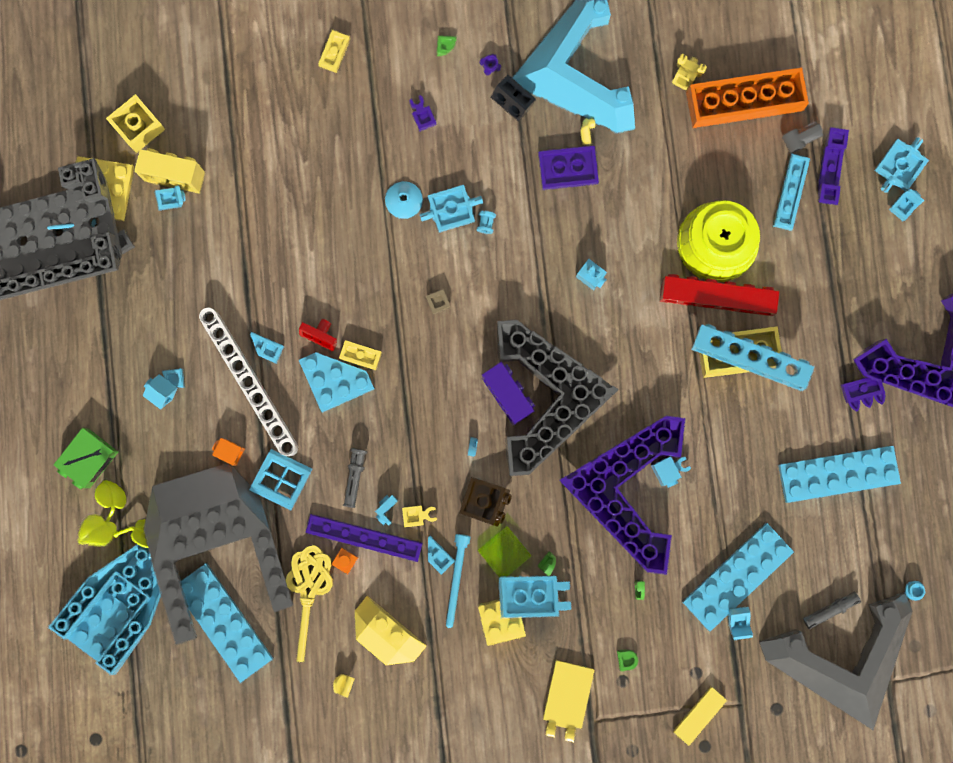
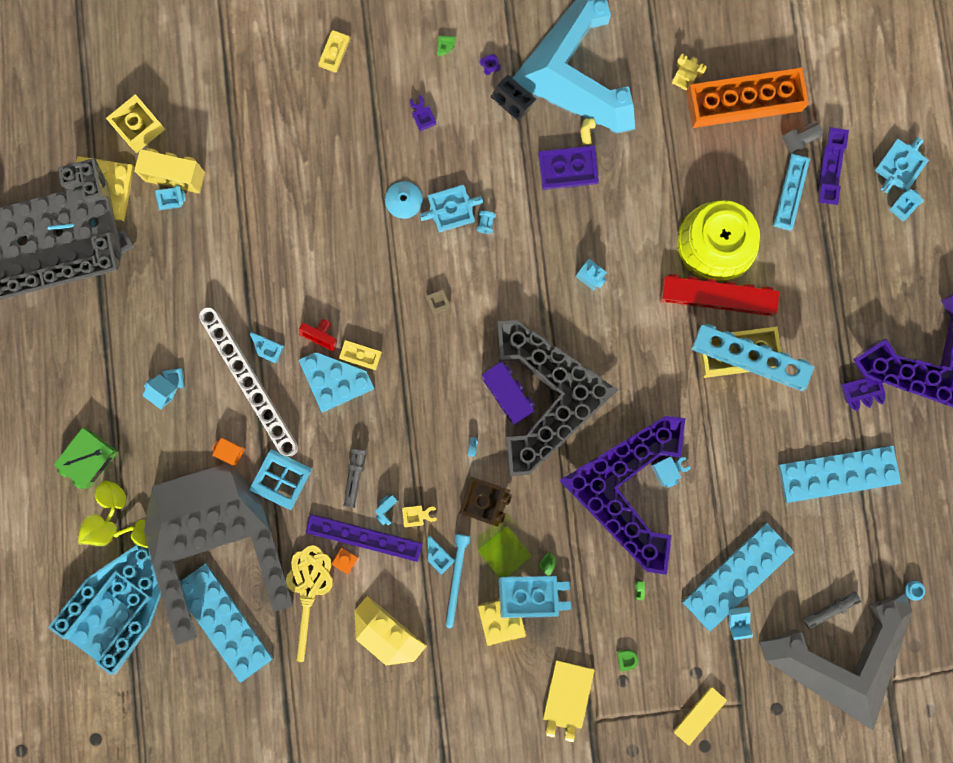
light yellow plate [333,674,355,698] -> none

